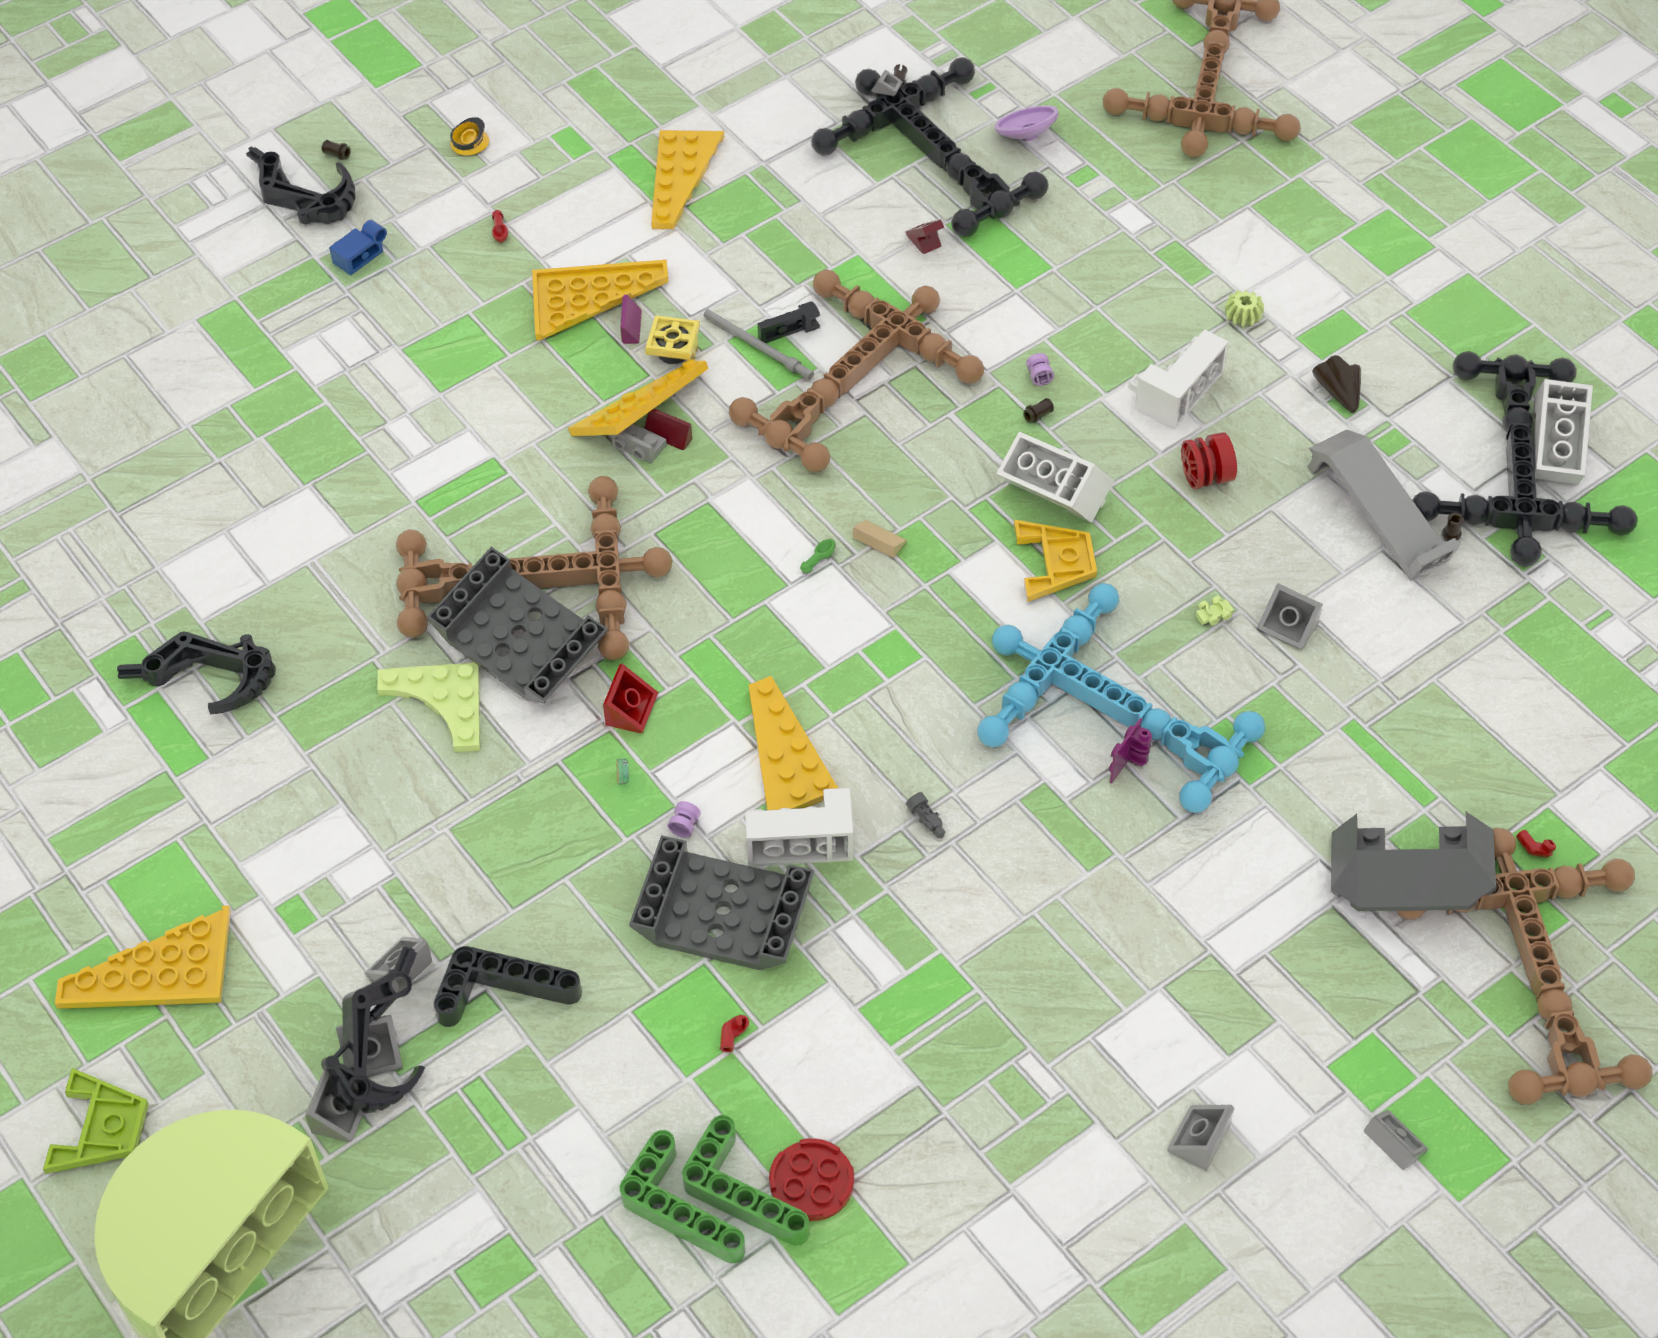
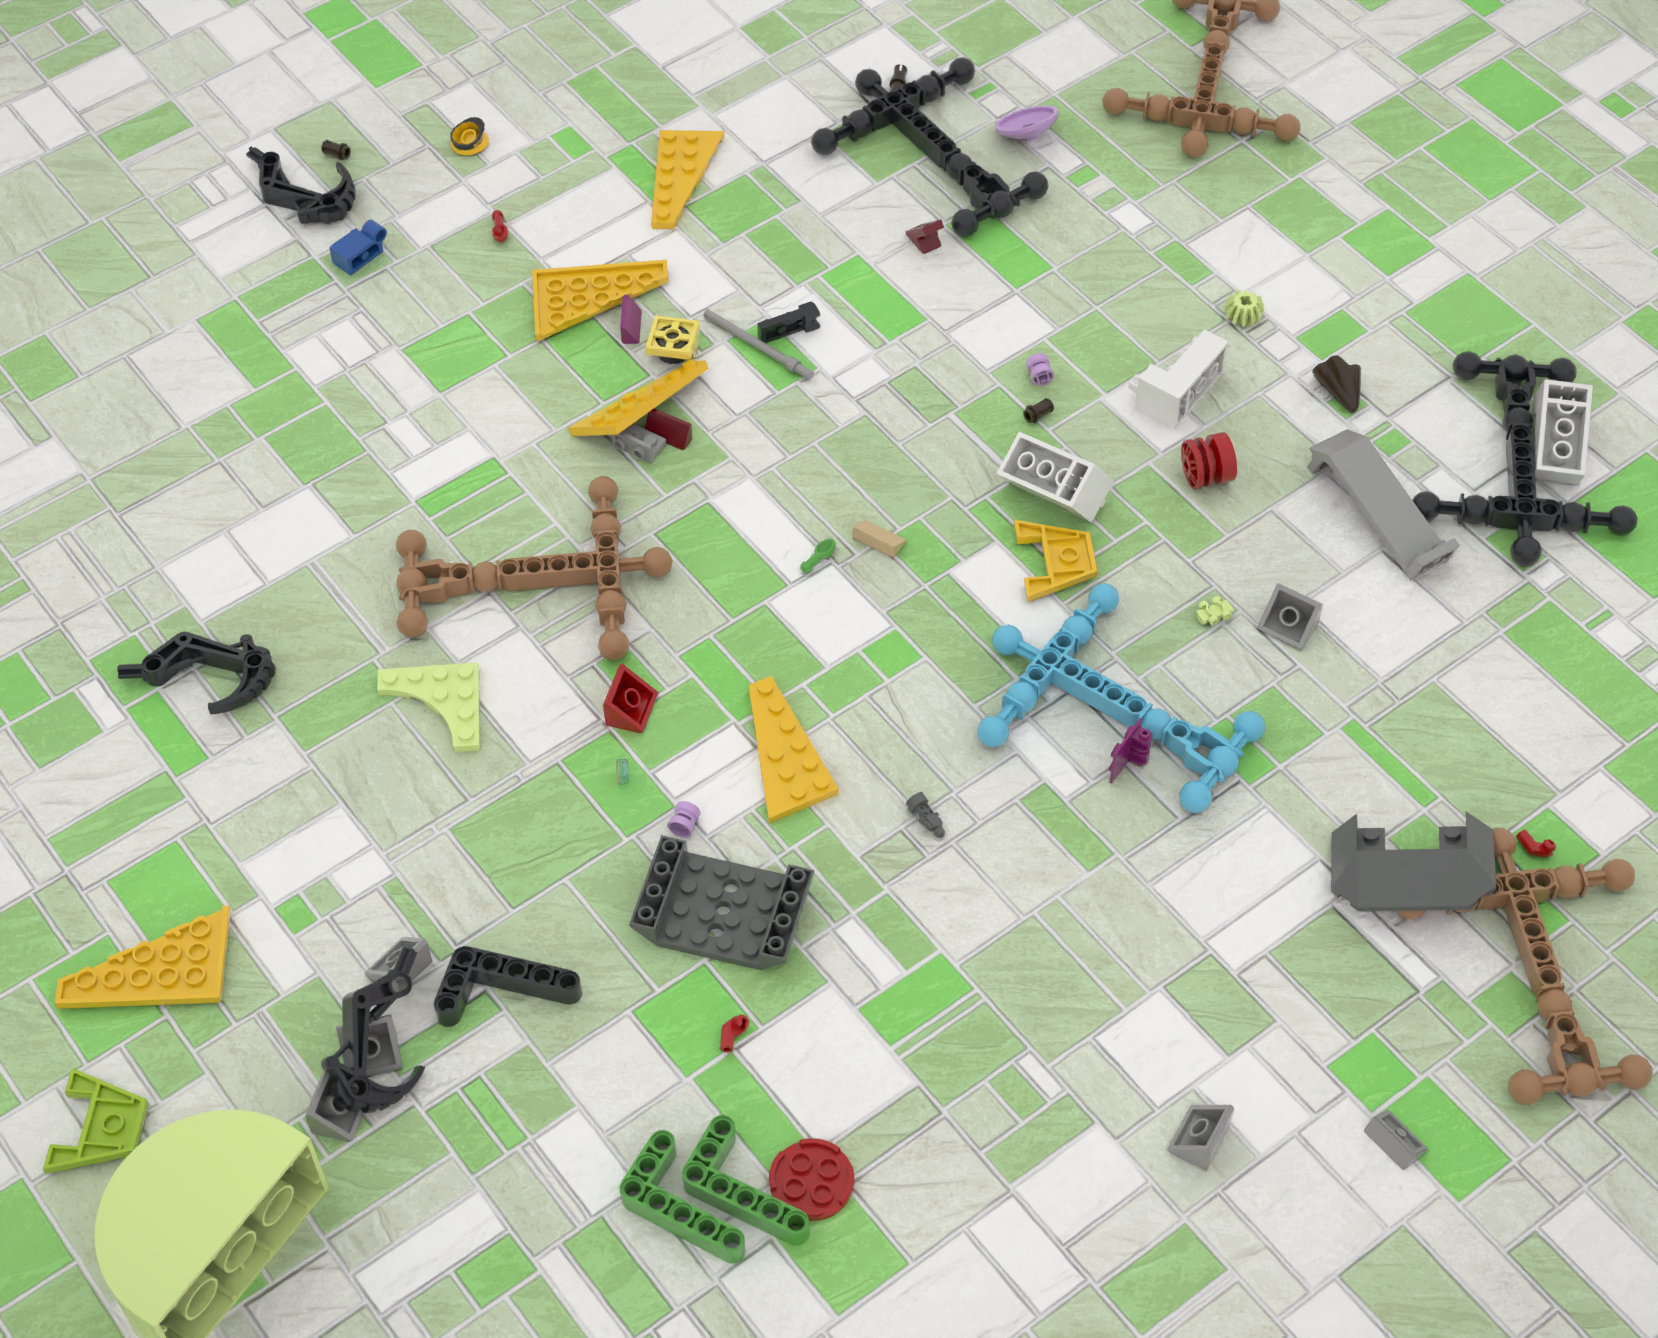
dark grey slope [427,546,608,703] -> none
medium nougat piece [728,269,985,472] -> none
white hinge [745,788,853,866] -> none
light grey slope [871,70,903,96] -> none
dark brown pin [1442,513,1464,541] -> none

